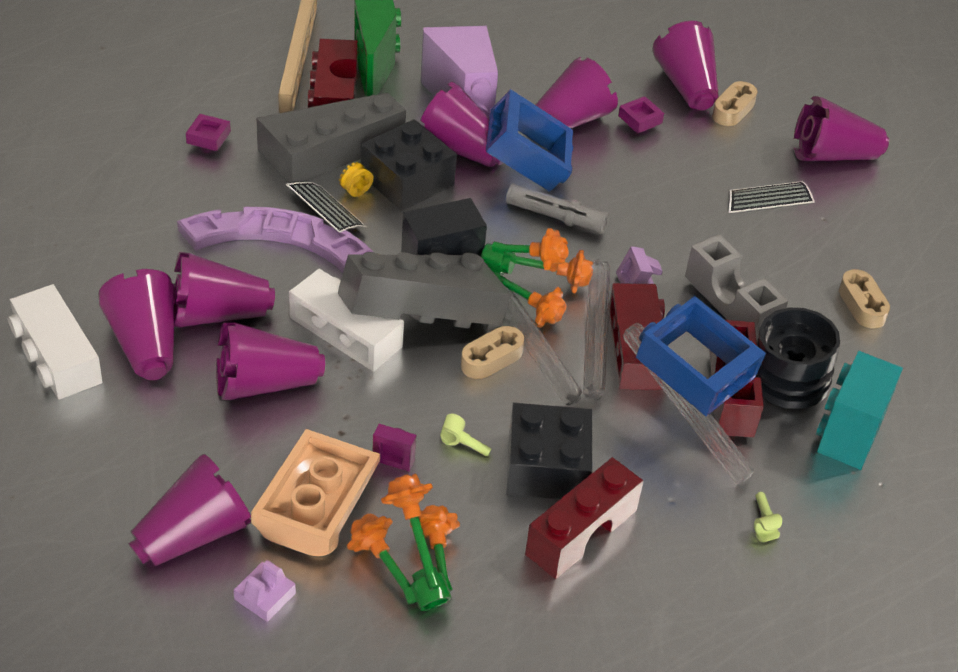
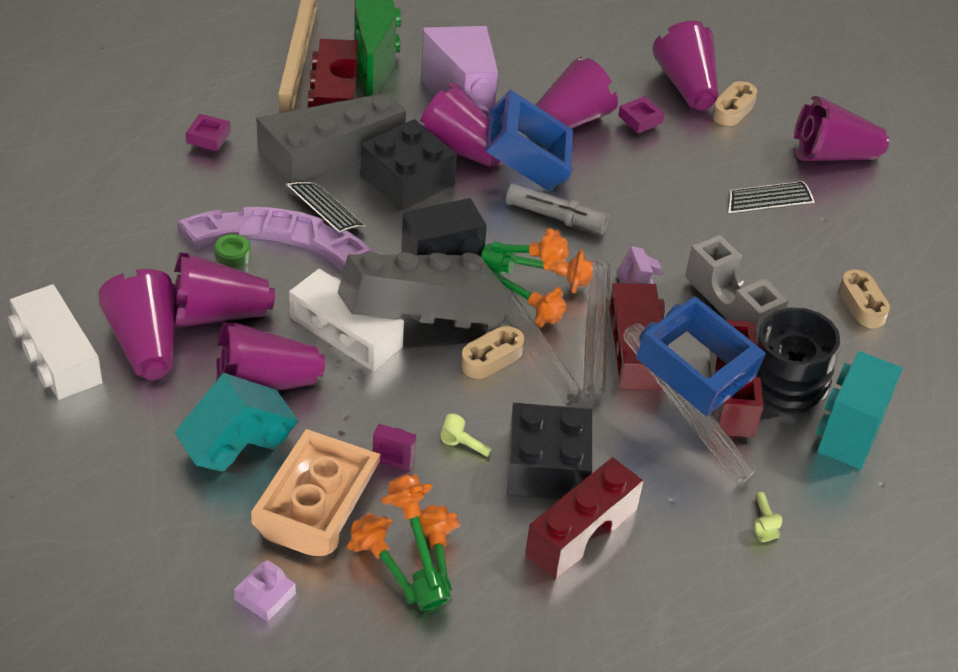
magenta cone [128,454,251,566] -> none
yellow bush [339,162,373,197] -> none
none -> teal brick [174,373,299,472]
none -> bright green tile [214,234,251,268]

